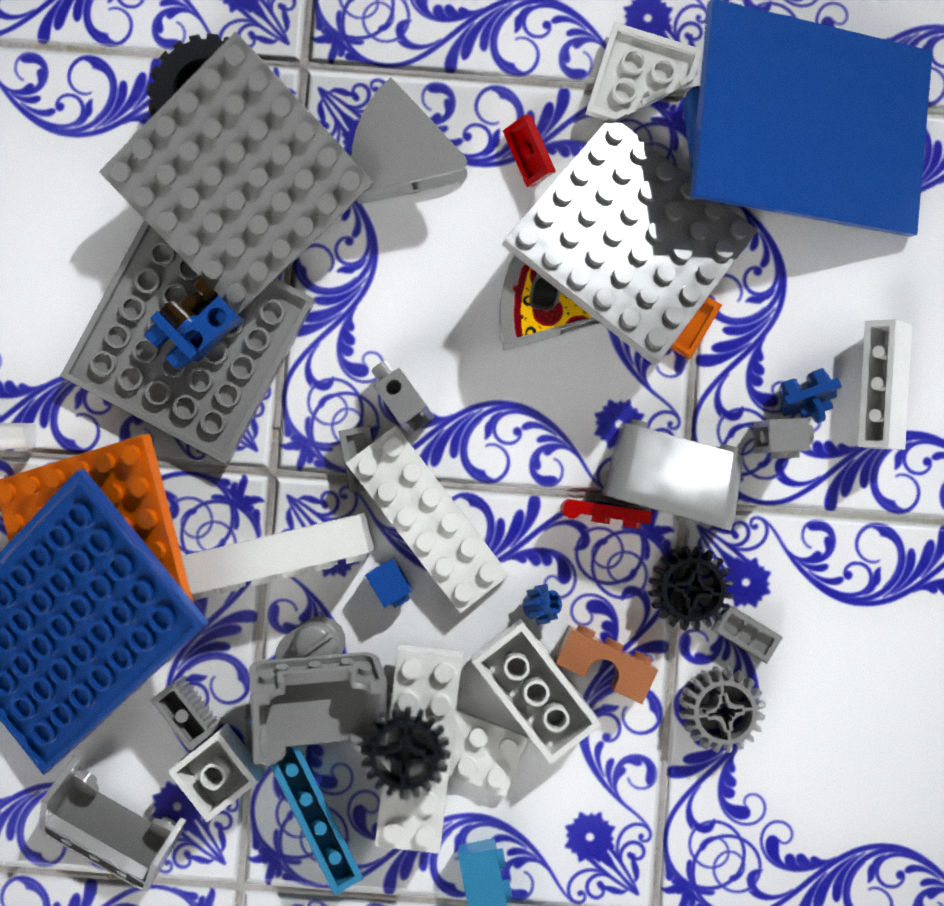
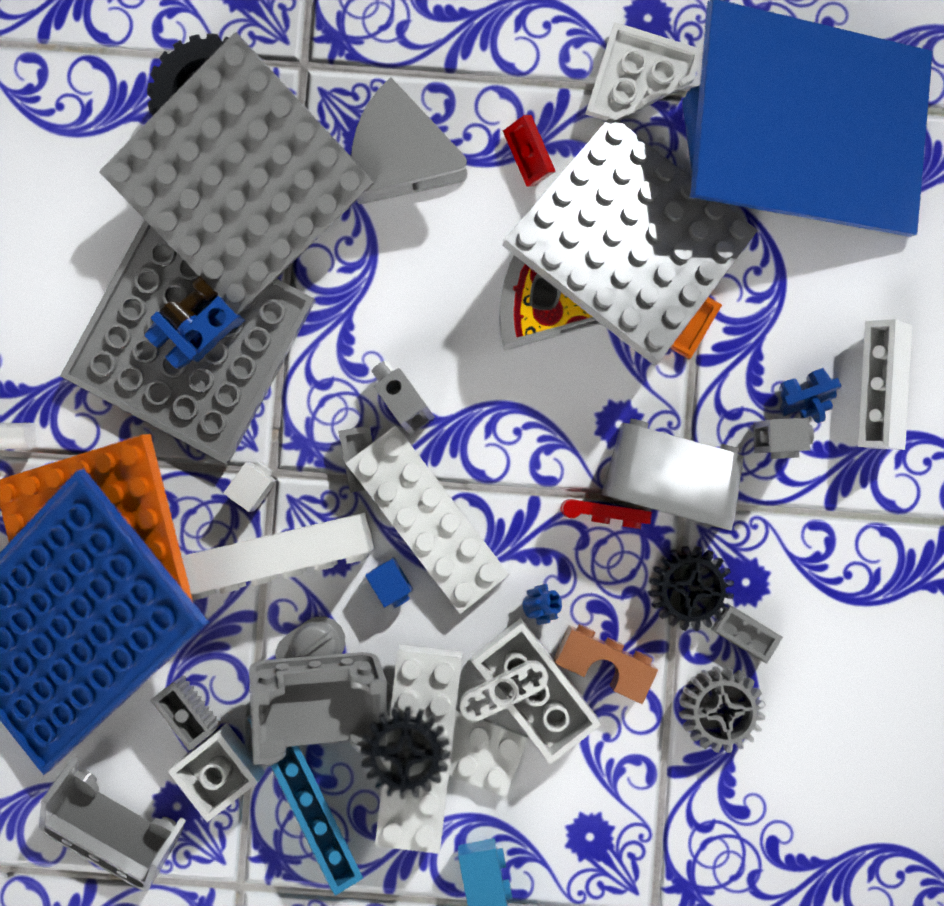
none -> white brick [223,461,277,512]
none -> white beam [460,660,548,722]

